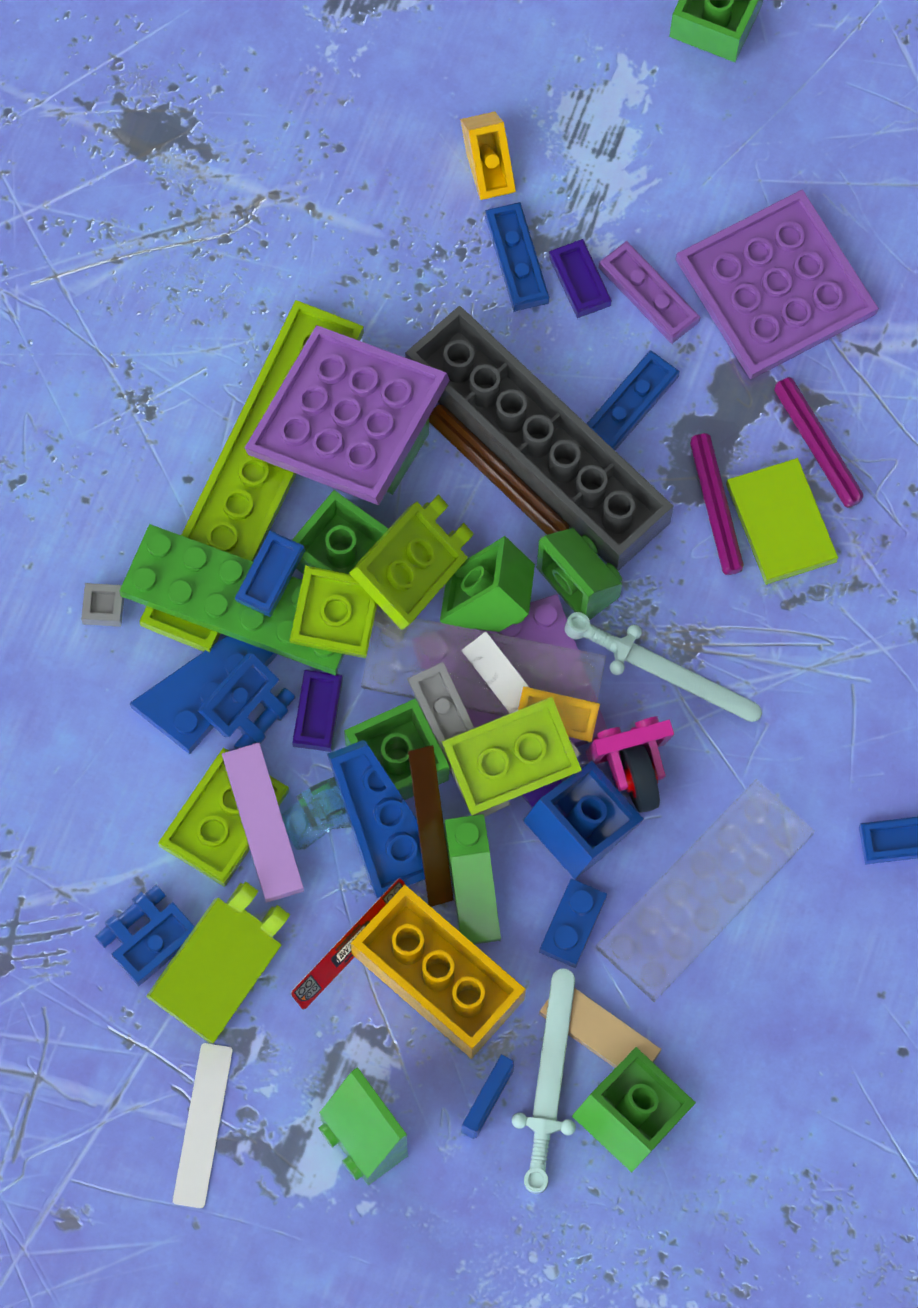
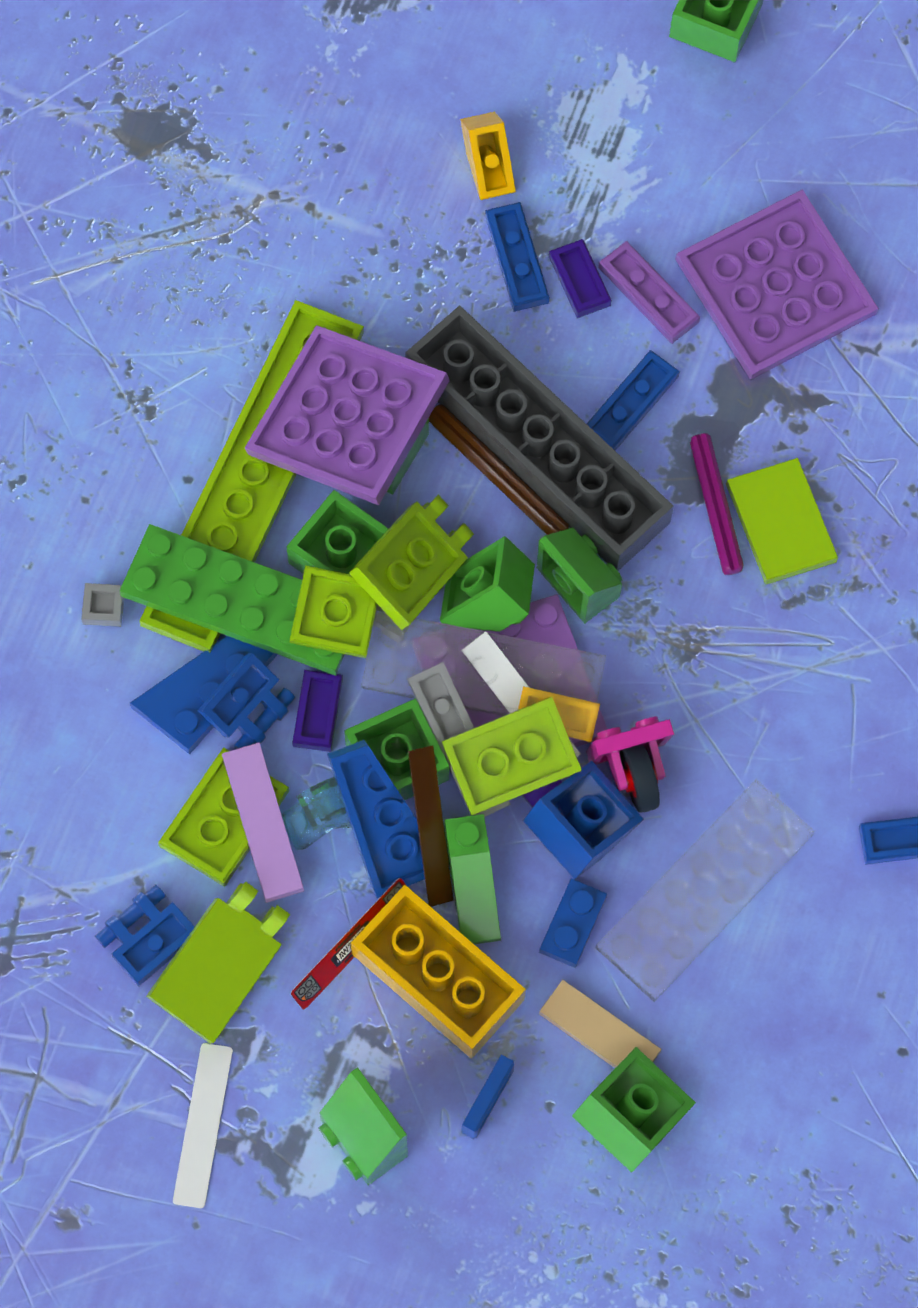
blue tile [235,531,306,617] -> none
light aqua sword [512,968,576,1194] -> none
light aqua sword [564,612,762,722] -> none
magenta axle [774,377,864,508] -> none

